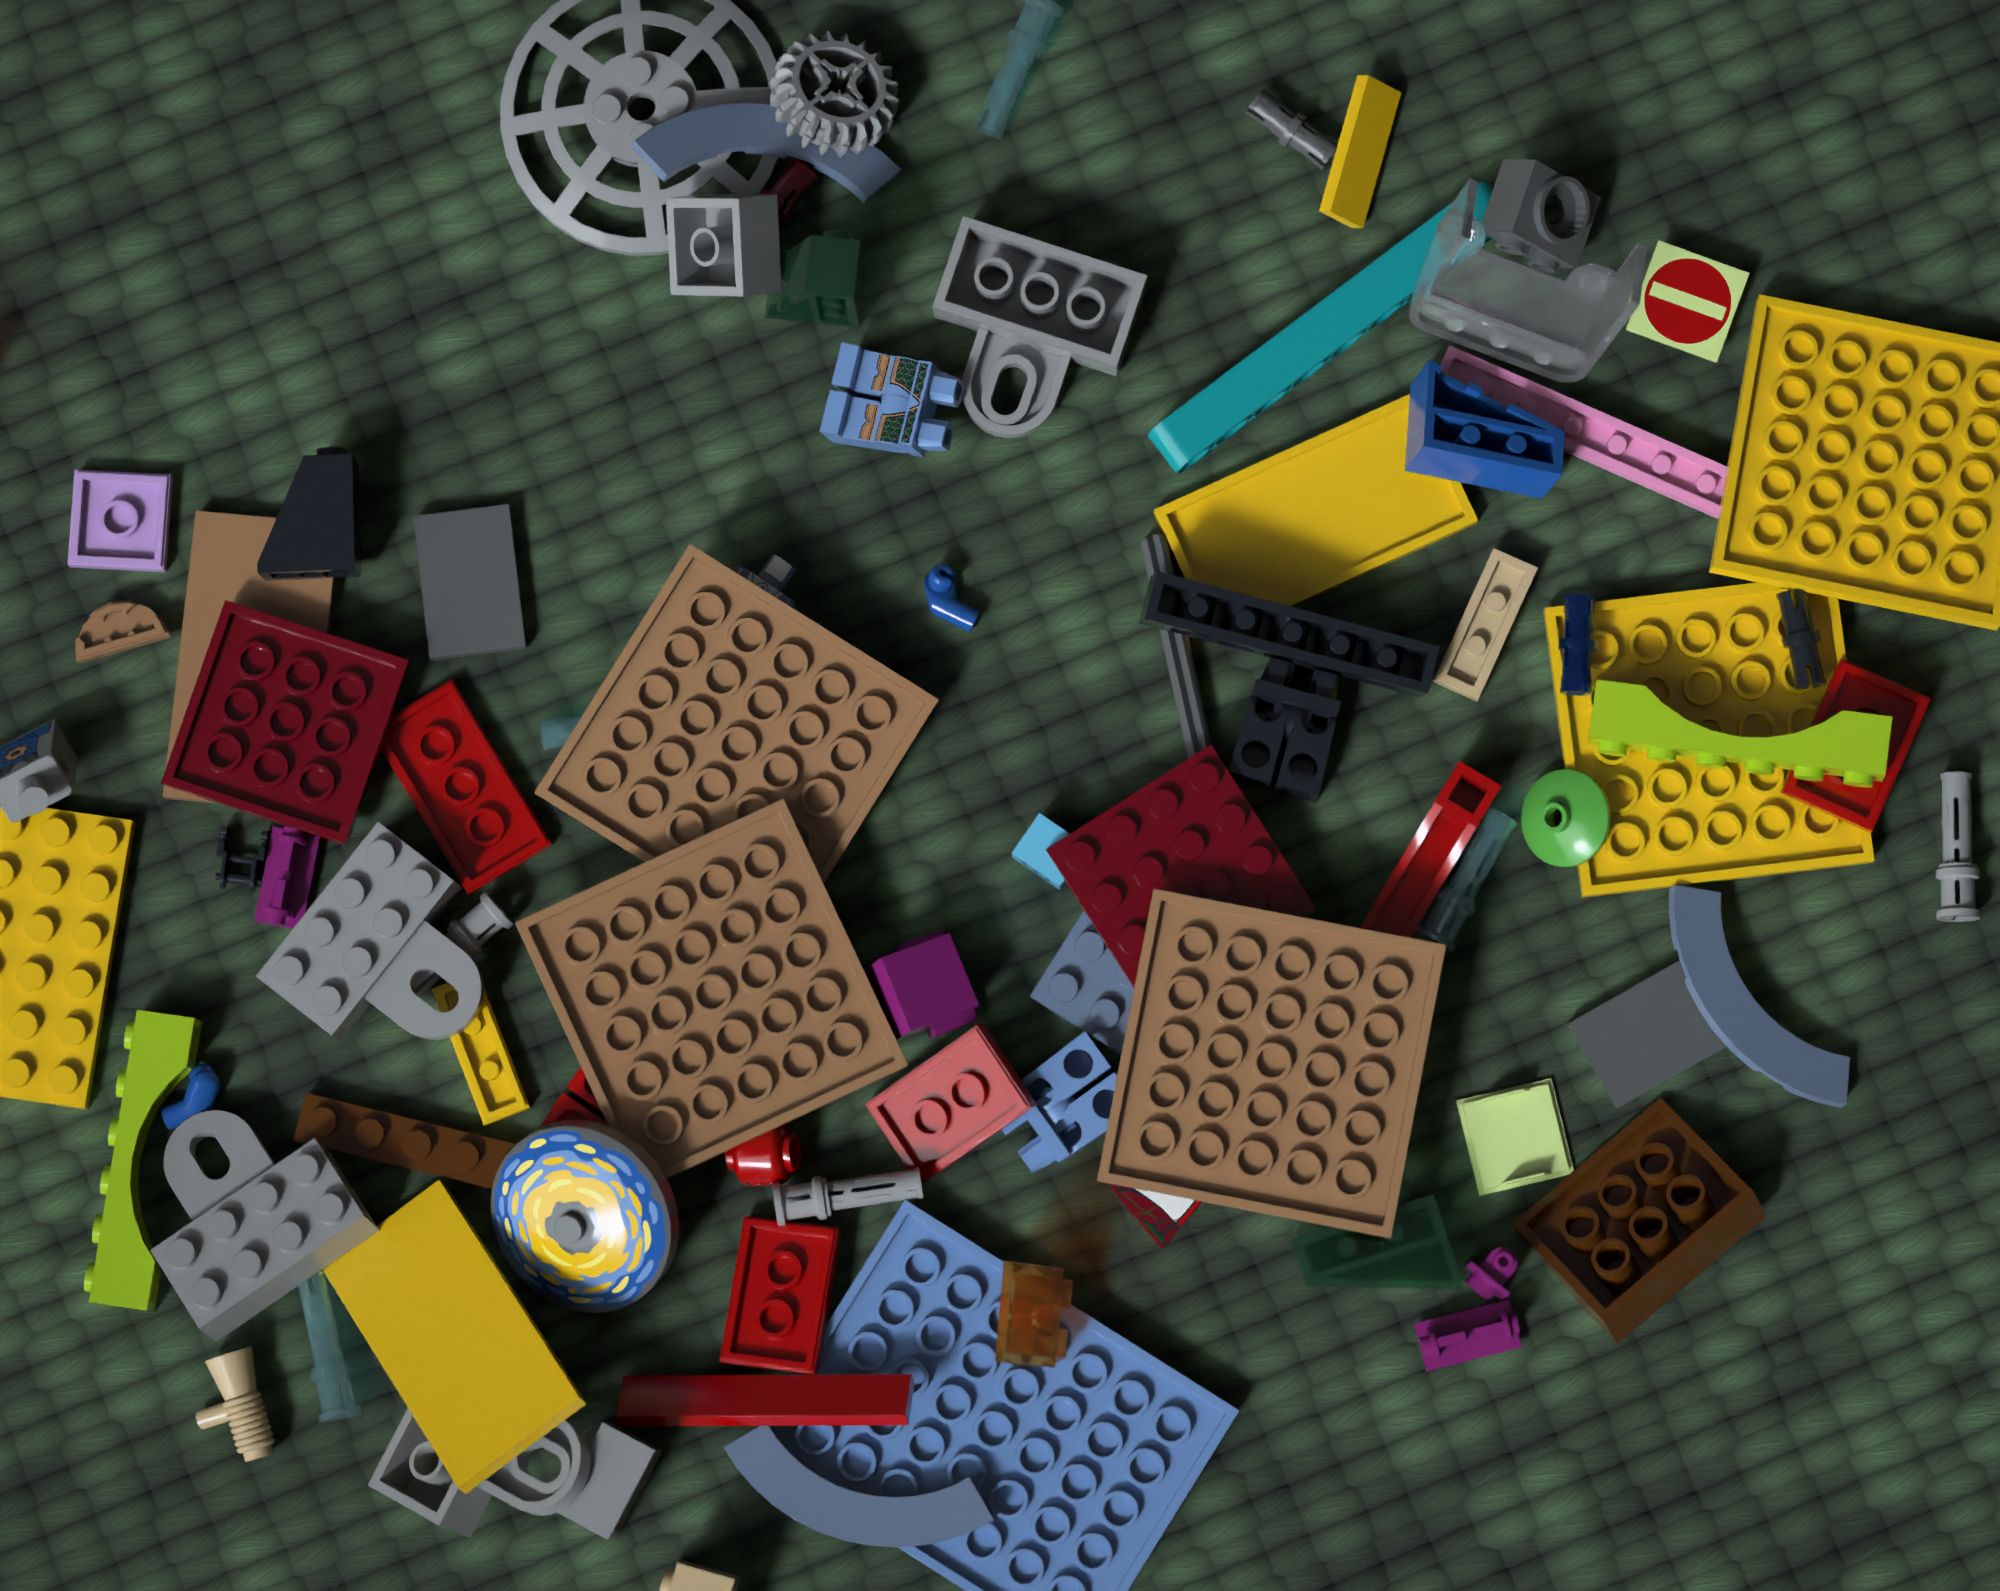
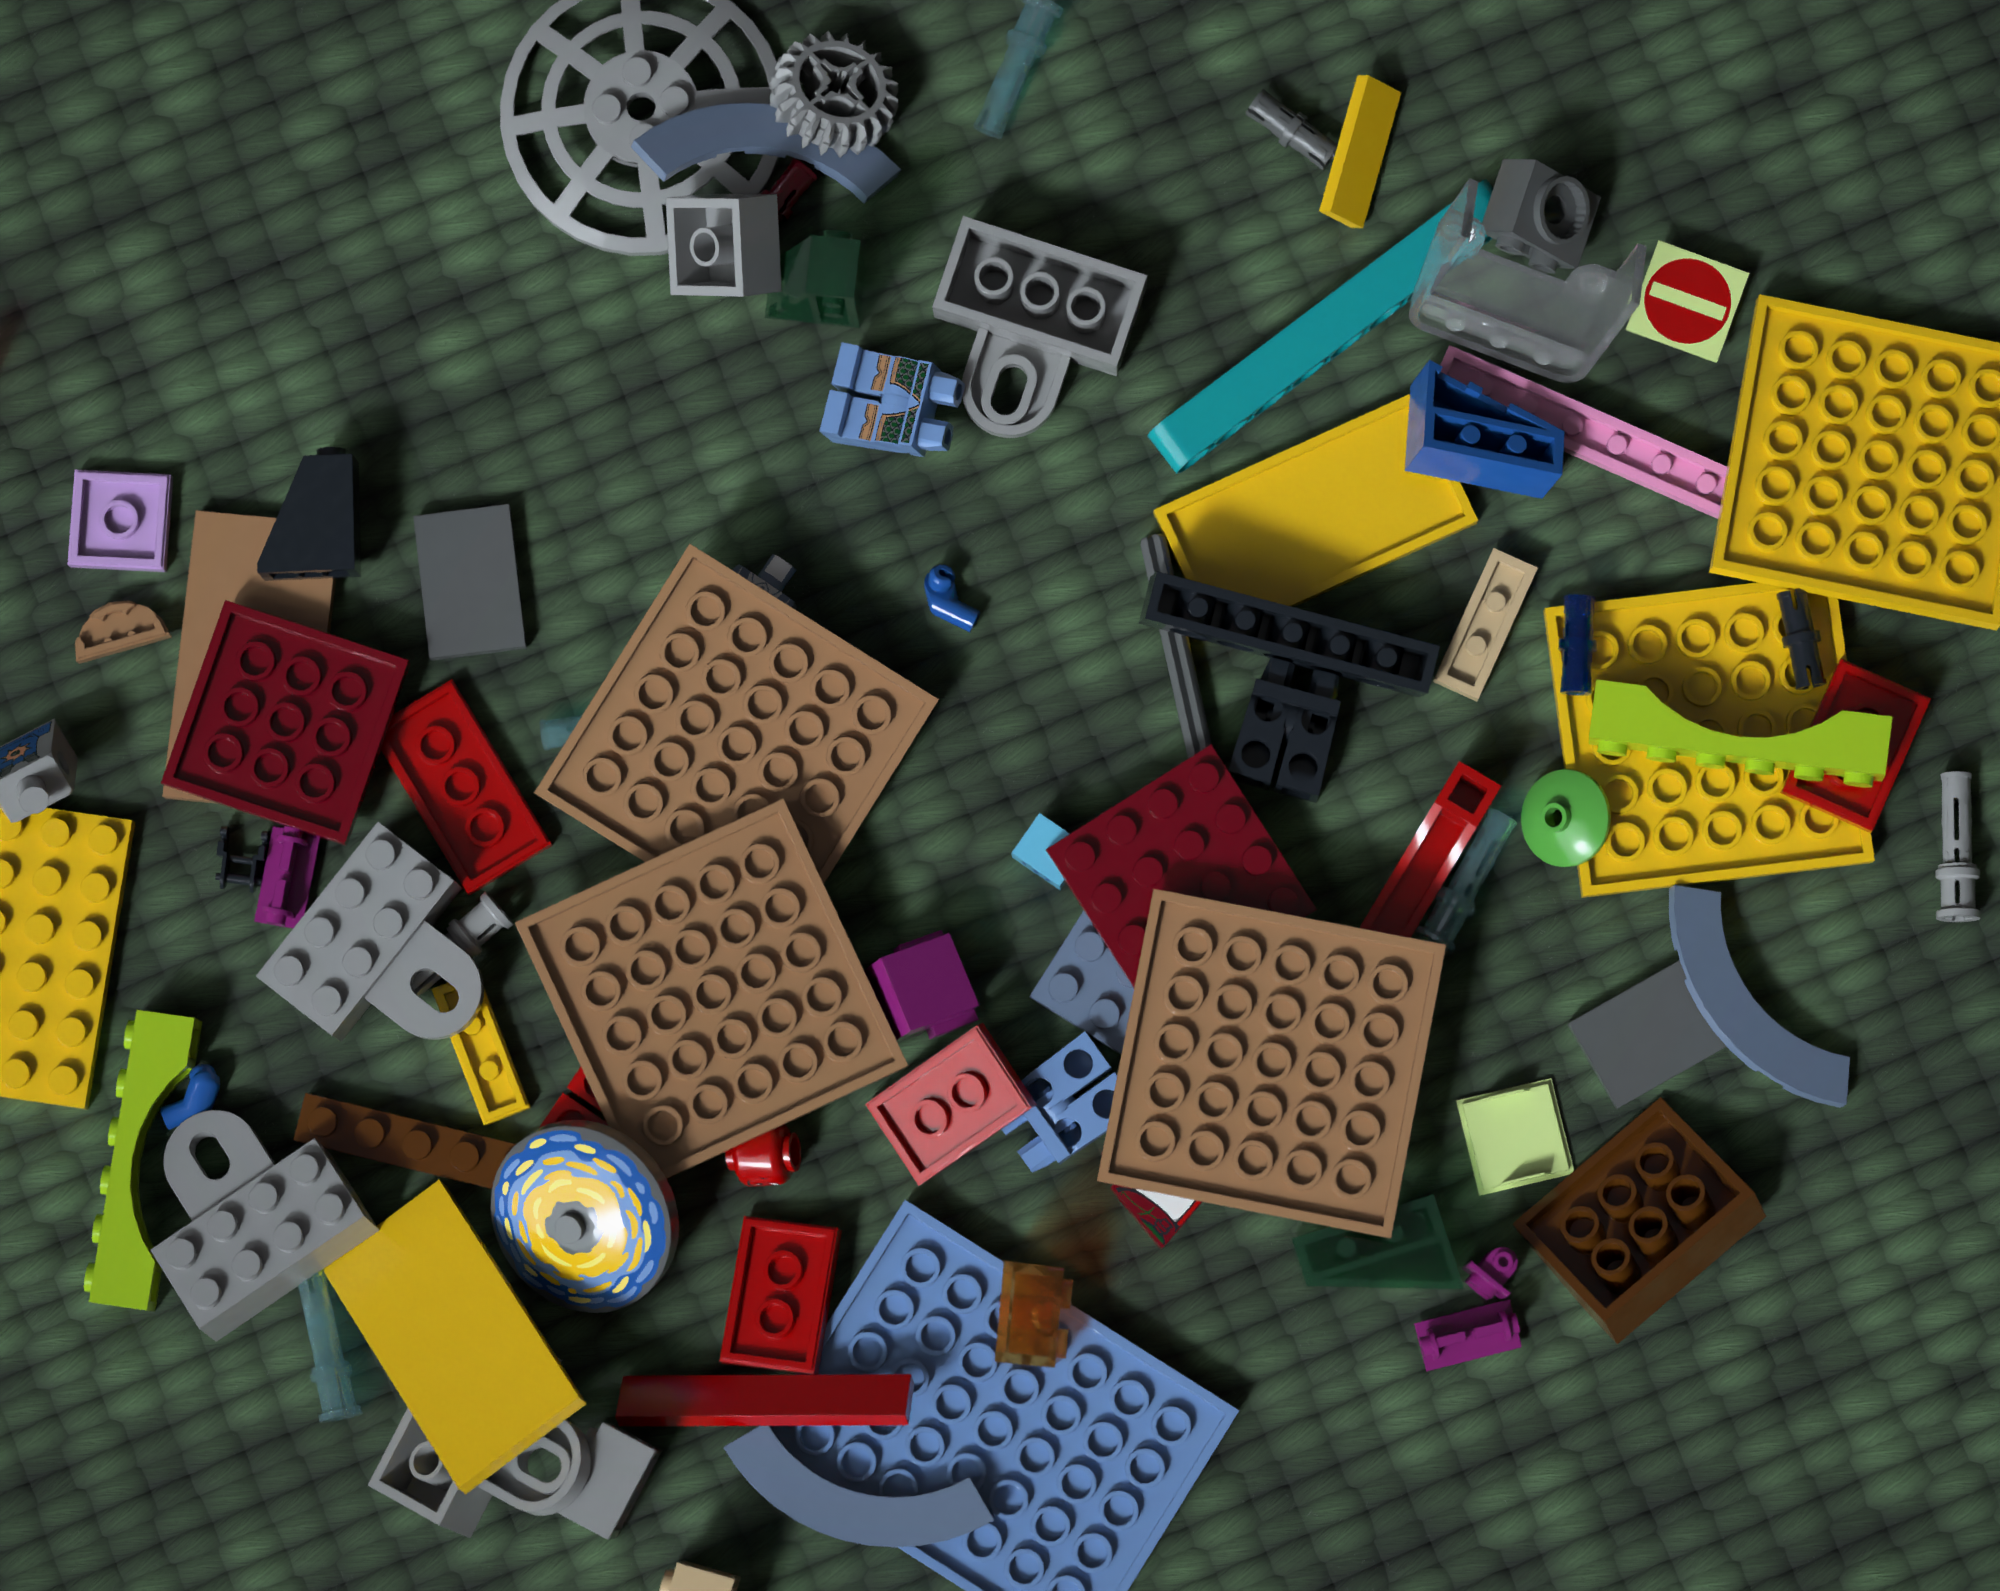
tan piece [196,1347,275,1462] -> none
light grey pin [772,1167,923,1226] -> none

